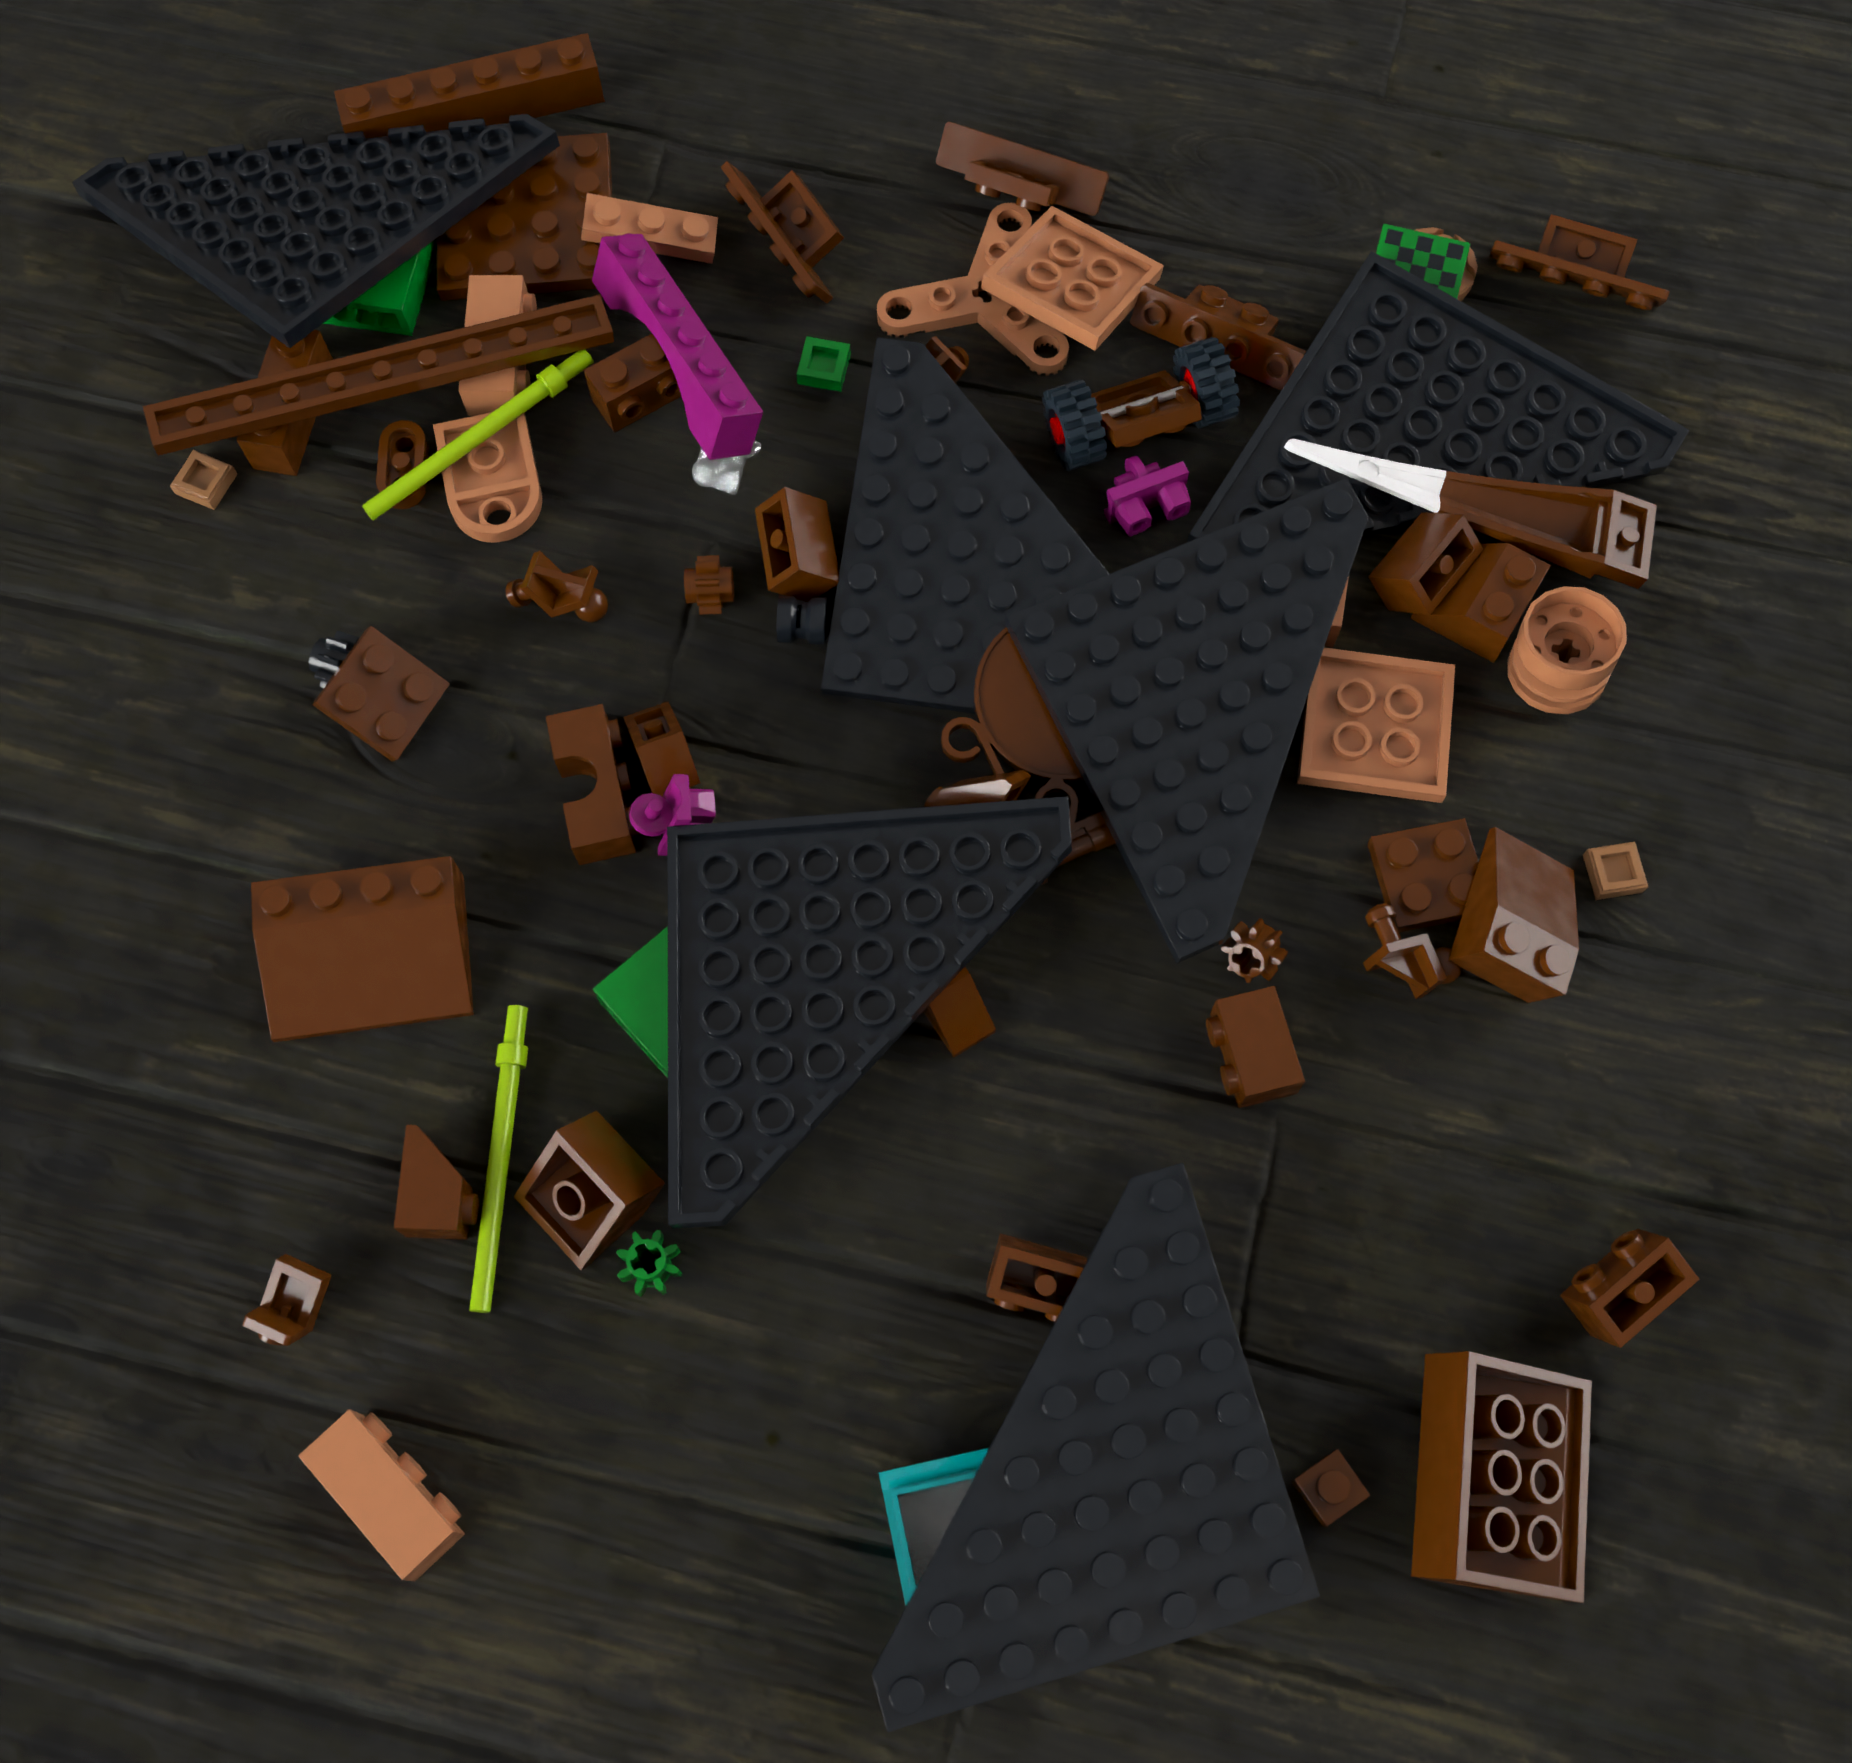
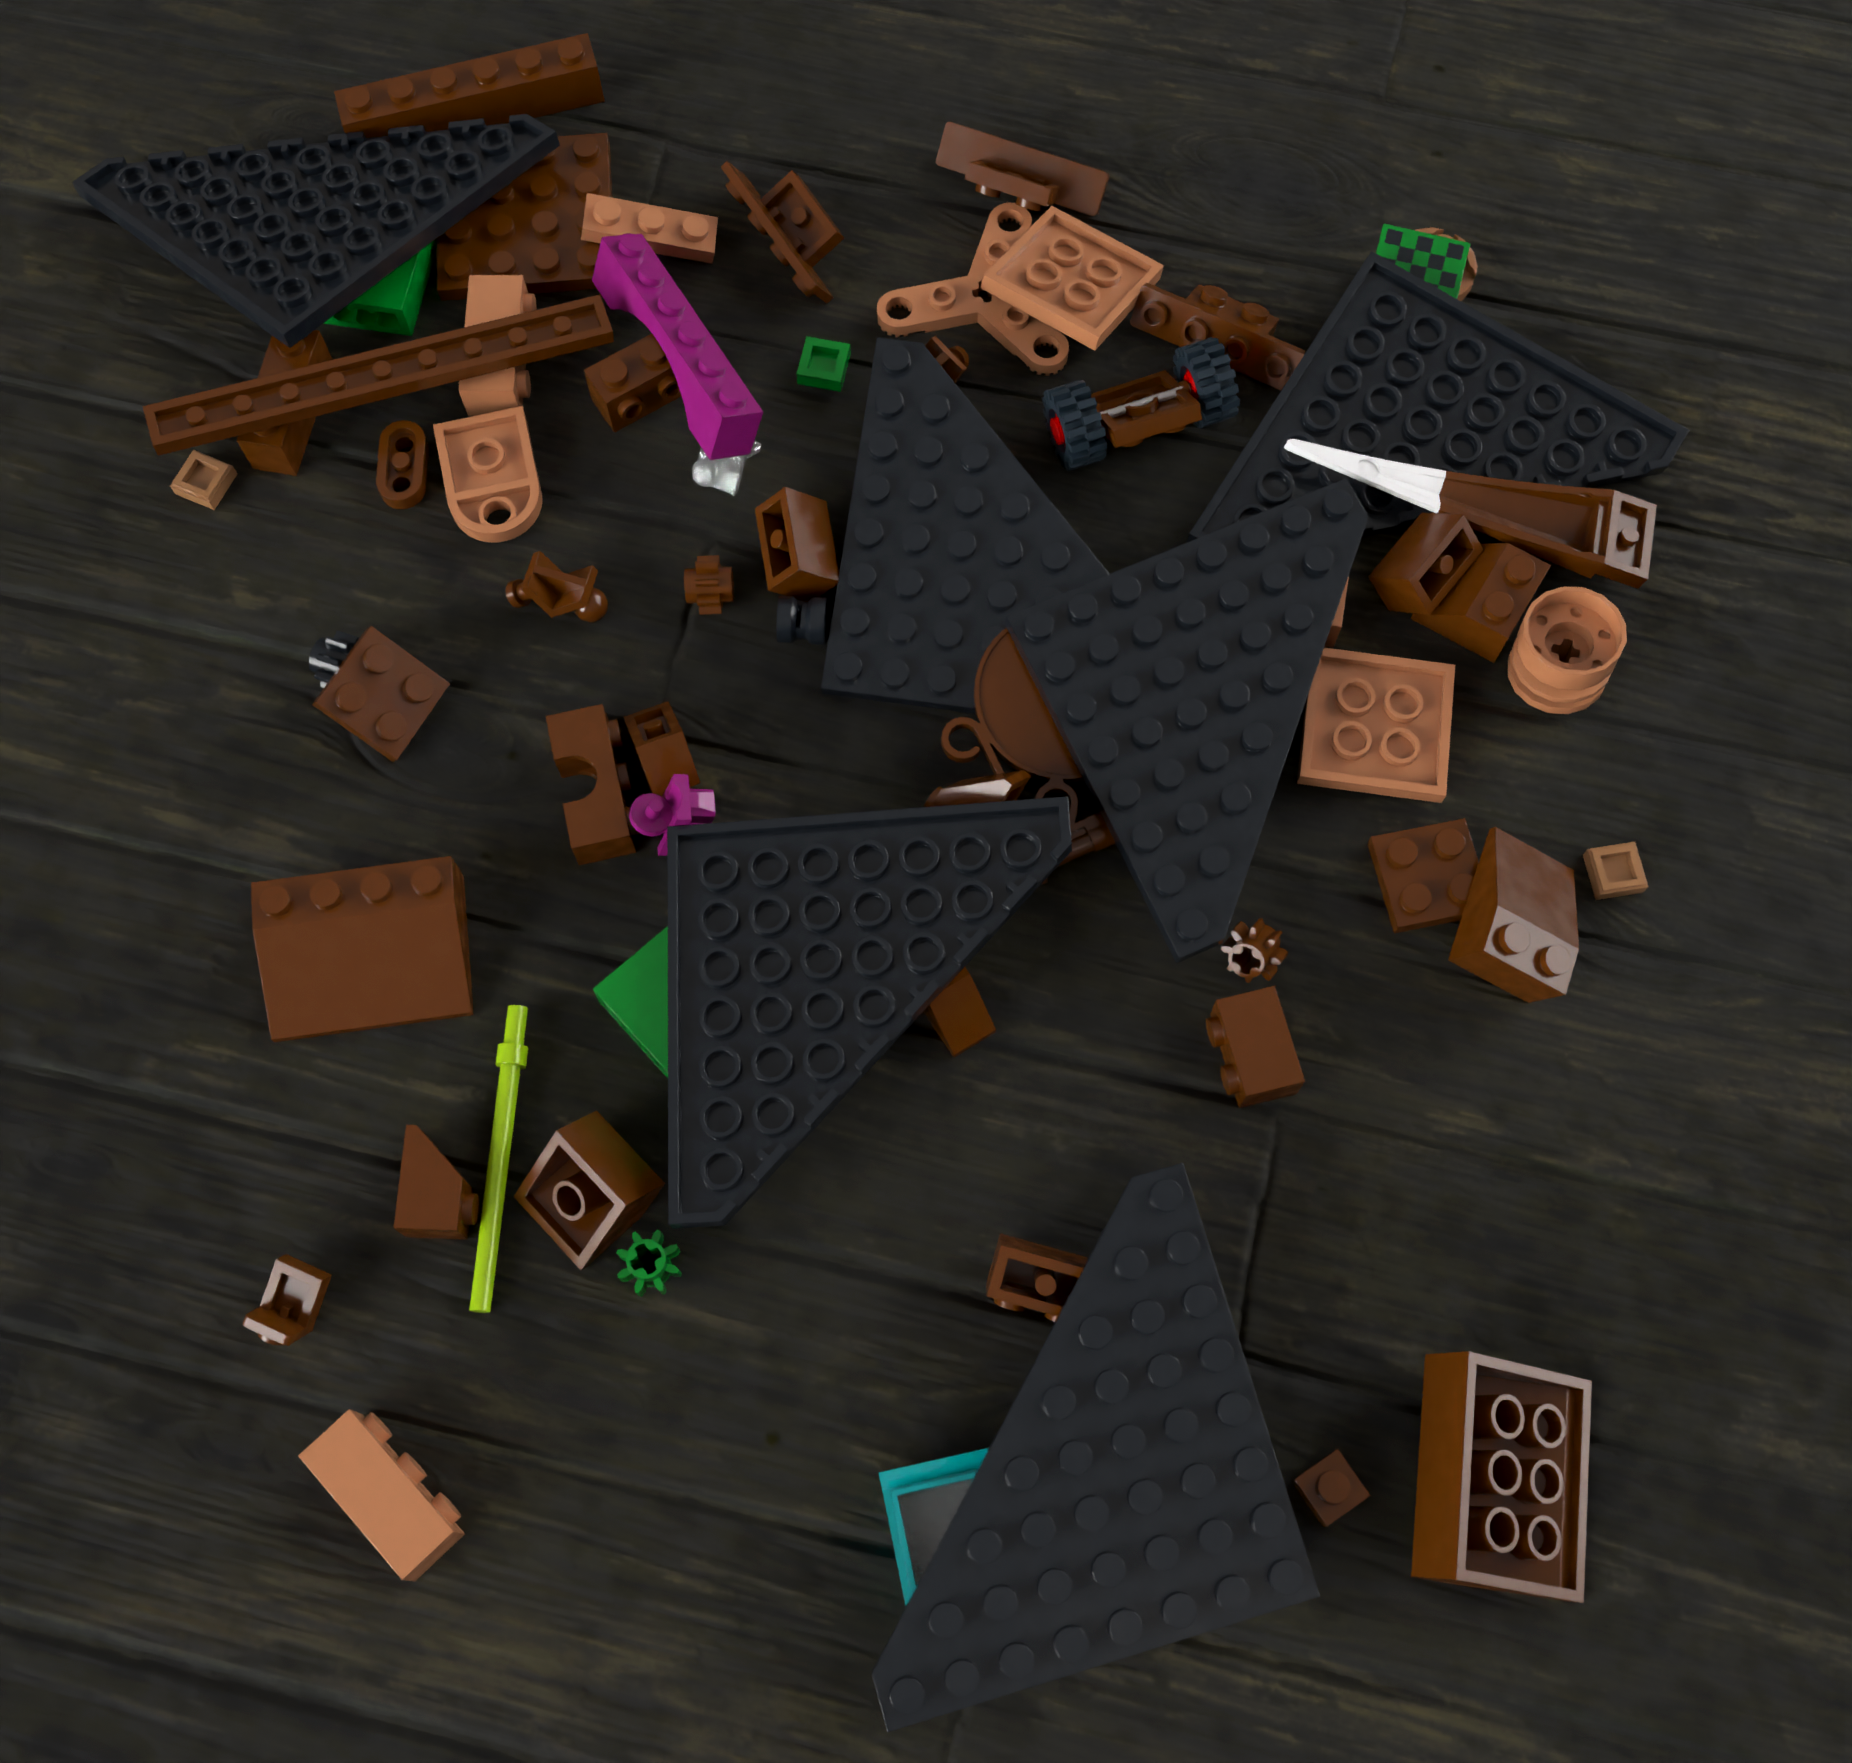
lime bar [362,349,594,521] -> none
magenta hips [1104,456,1191,537] -> none
reddish brown piece [1363,903,1463,999] -> none
reddish brown bracket [1489,214,1670,310] -> none
reddish brown brick [1560,1228,1700,1348] -> none

